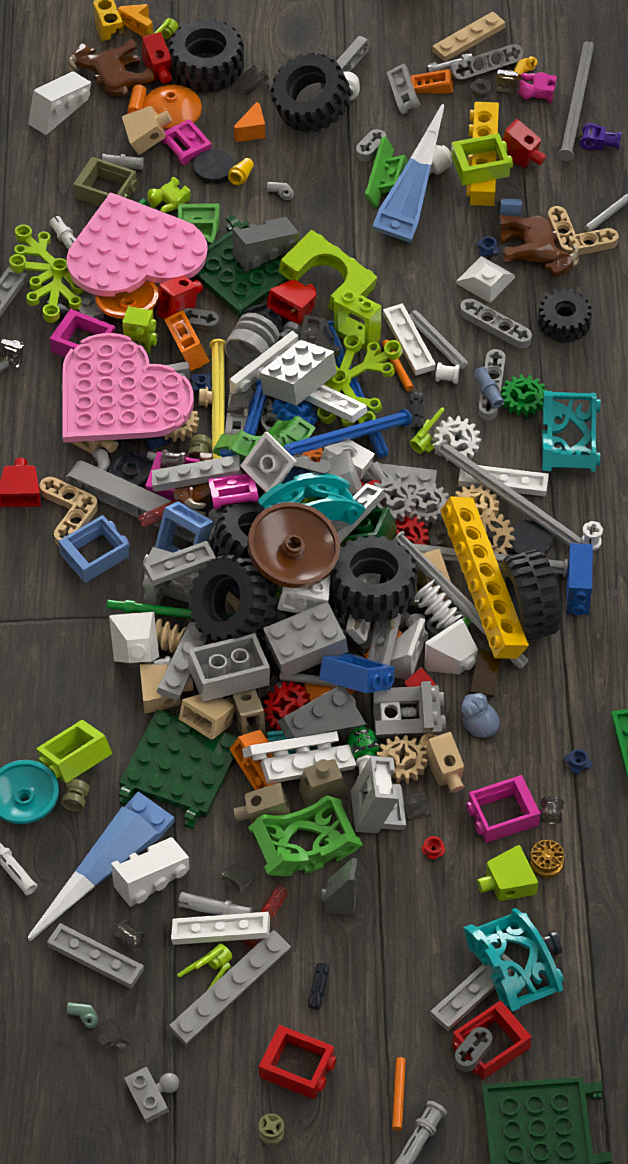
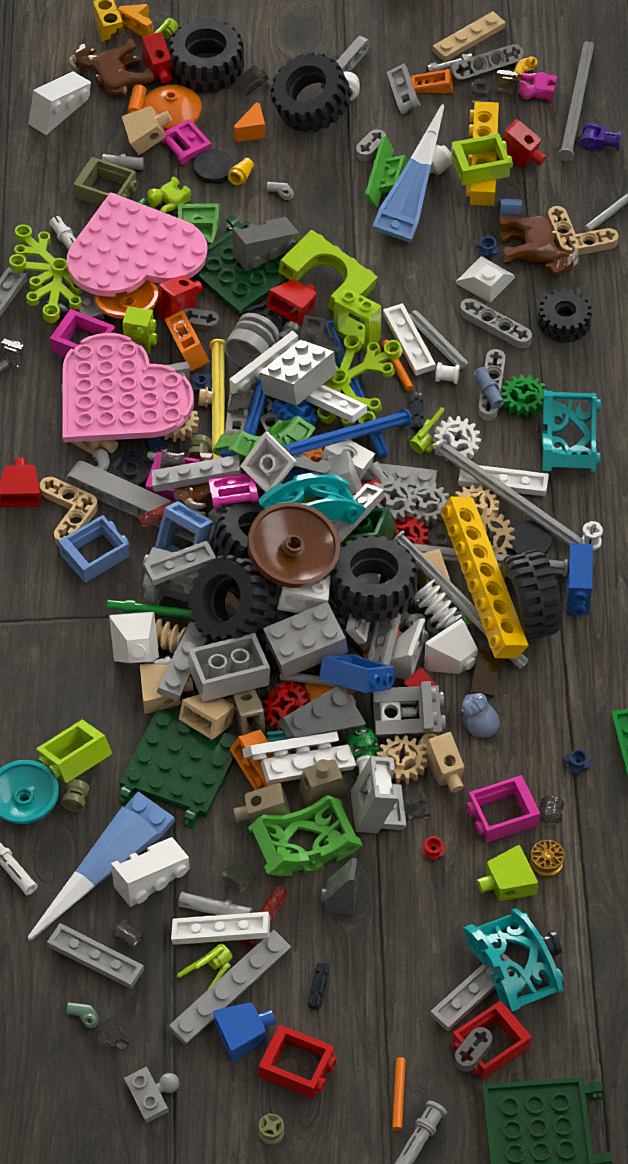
none -> blue torso [213,1002,276,1062]

